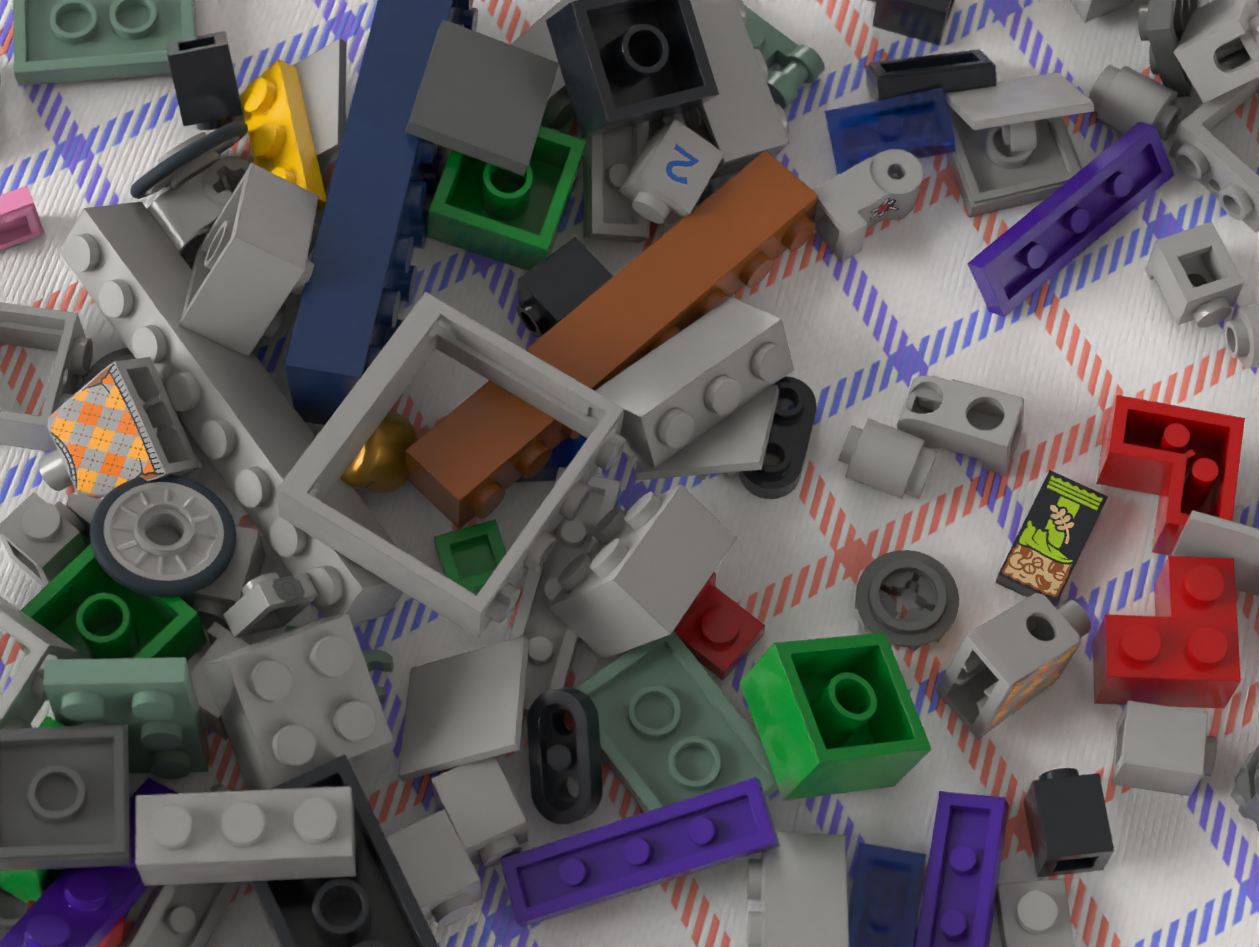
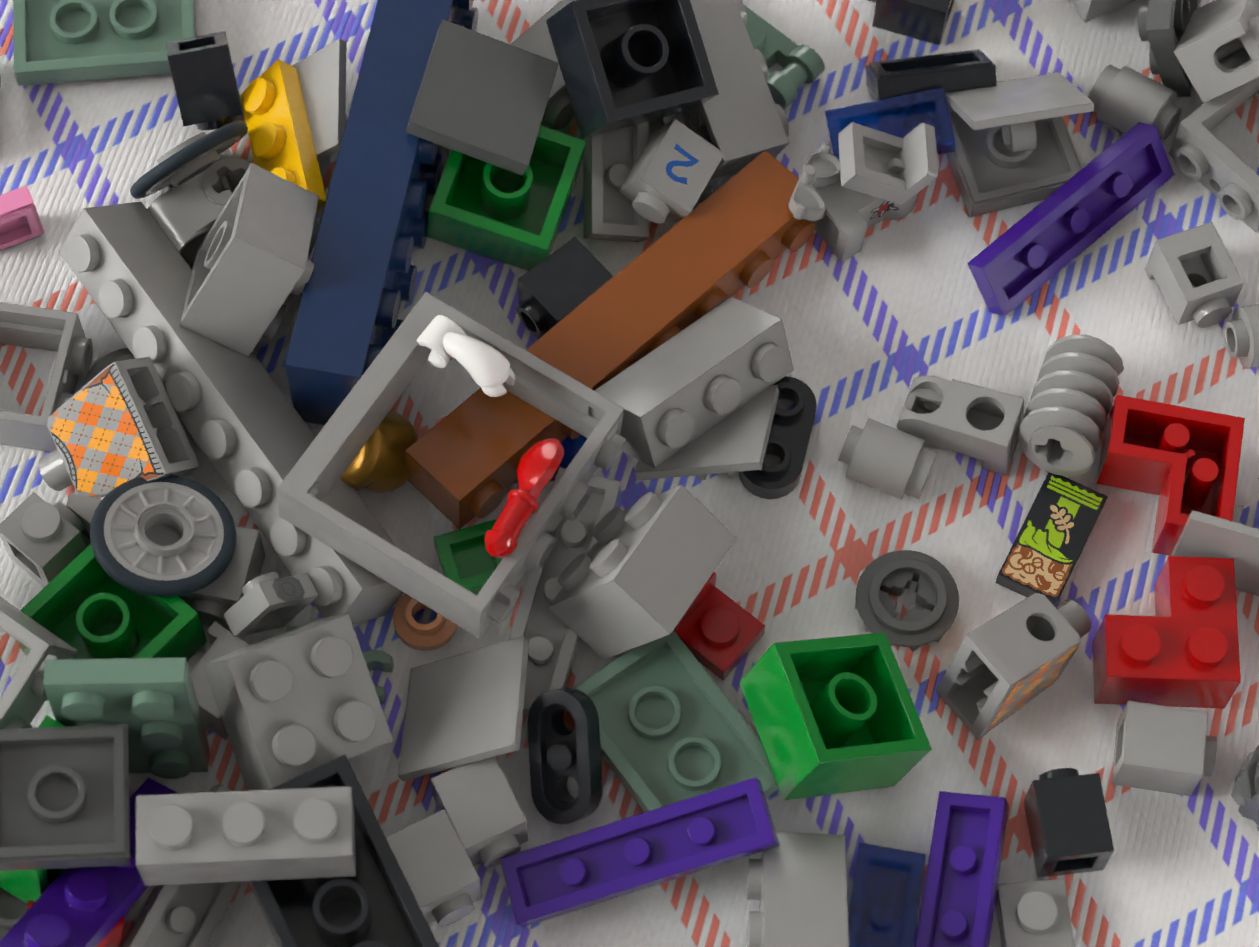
none -> nougat plate [393,594,458,651]
none -> white arm [417,315,515,397]
none -> red piece [485,438,564,558]
none -> light grey piece [788,144,841,221]
none -> light grey bracket [838,122,939,205]
none -> light grey piece [1017,334,1124,477]

